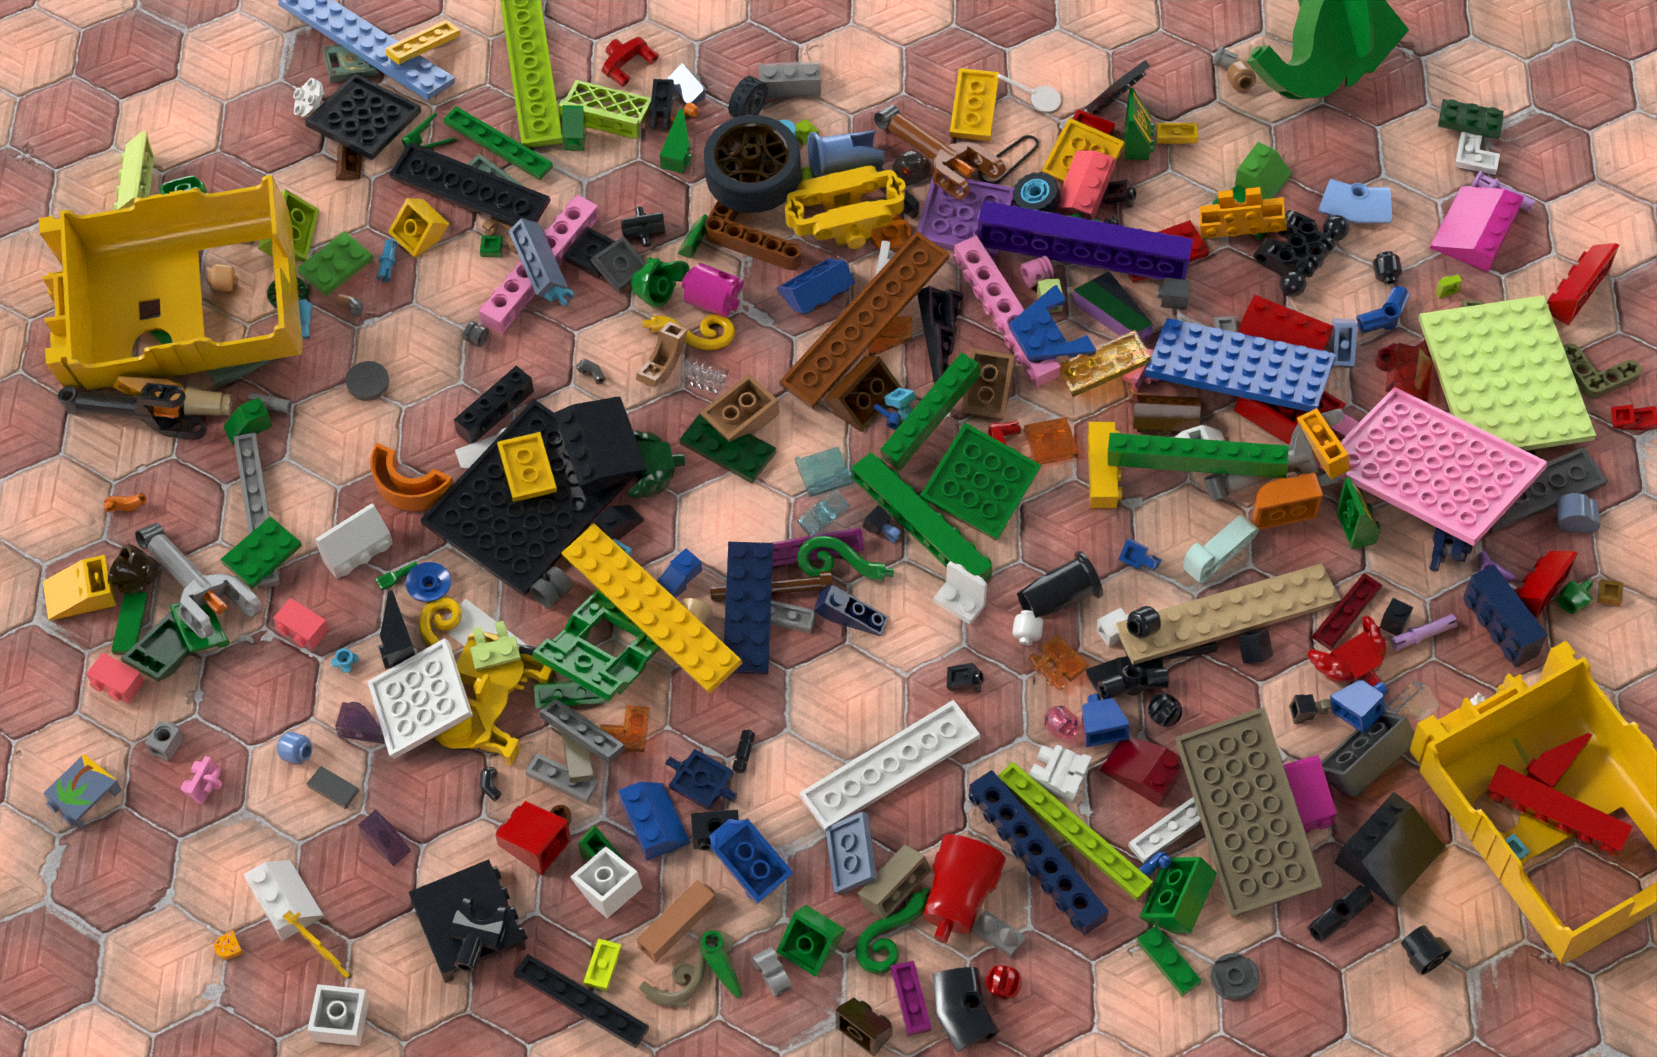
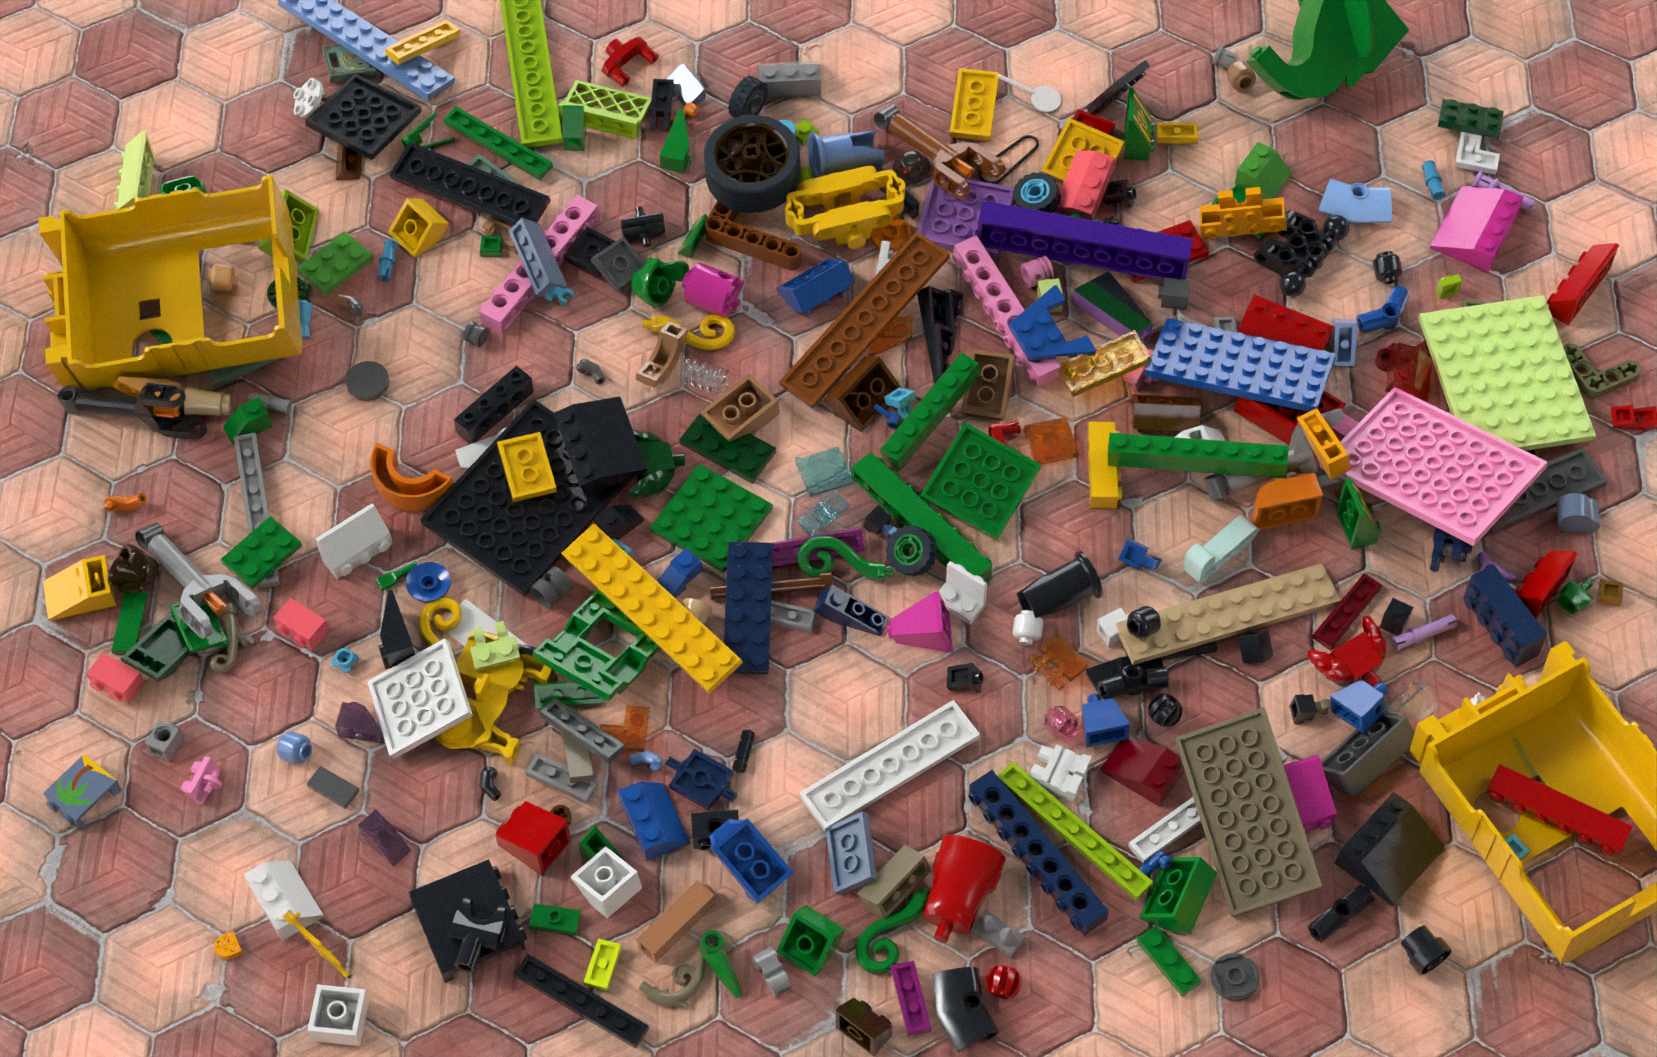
red slope [1525,732,1592,789] -> none
none -> dark tan plant [210,603,248,673]
none -> green plate [529,903,582,936]
none -> medium blue arm [629,751,663,771]
none -> green plate [649,463,773,573]
none -> black wheel [886,525,938,576]
none -> dark pink slope [887,591,953,652]
none -> dark azure pin [1421,160,1445,200]

